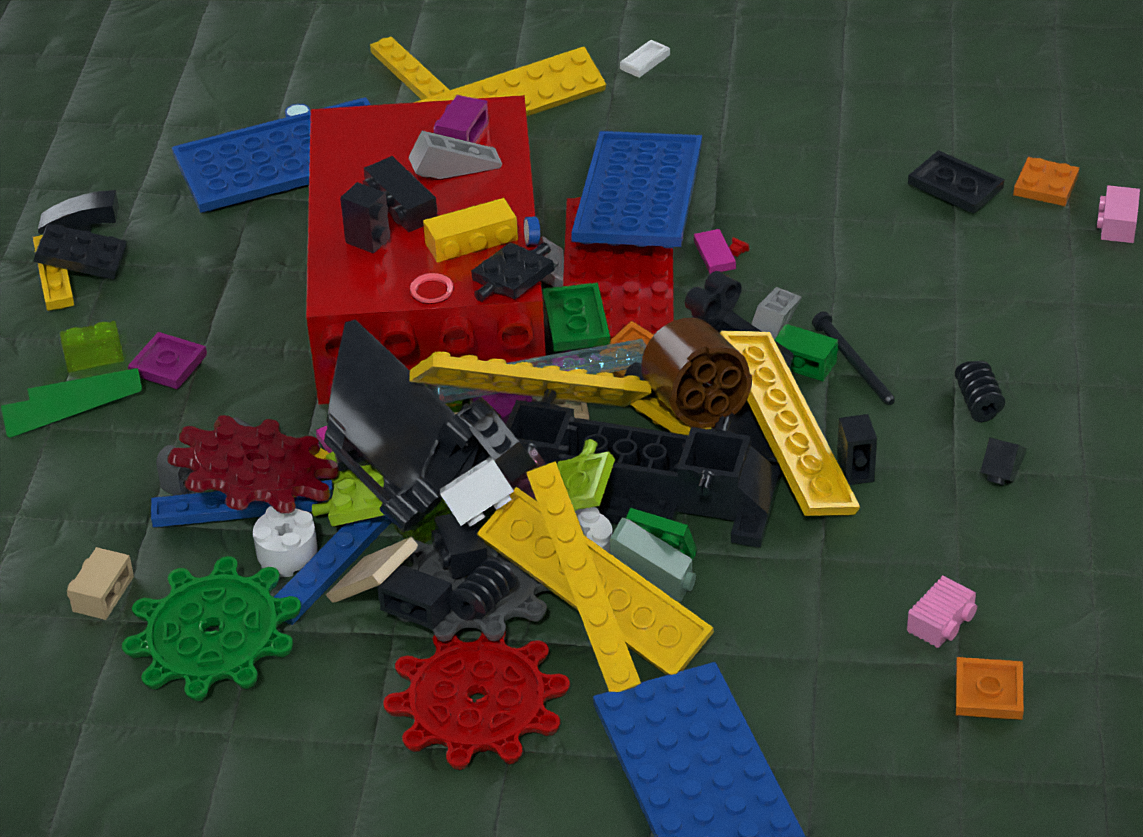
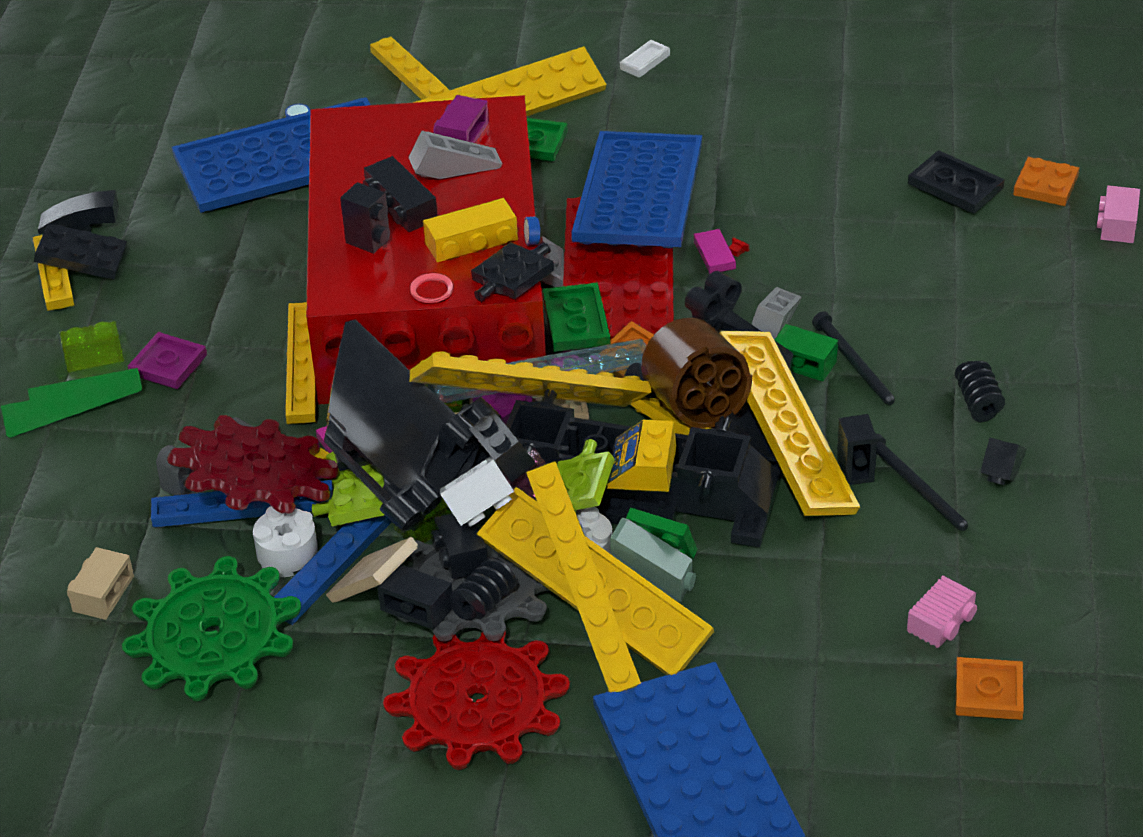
none -> yellow plate [286,302,316,424]
none -> green plate [527,118,568,161]
none -> yellow slope [607,419,676,492]
none -> black bar [876,434,968,531]

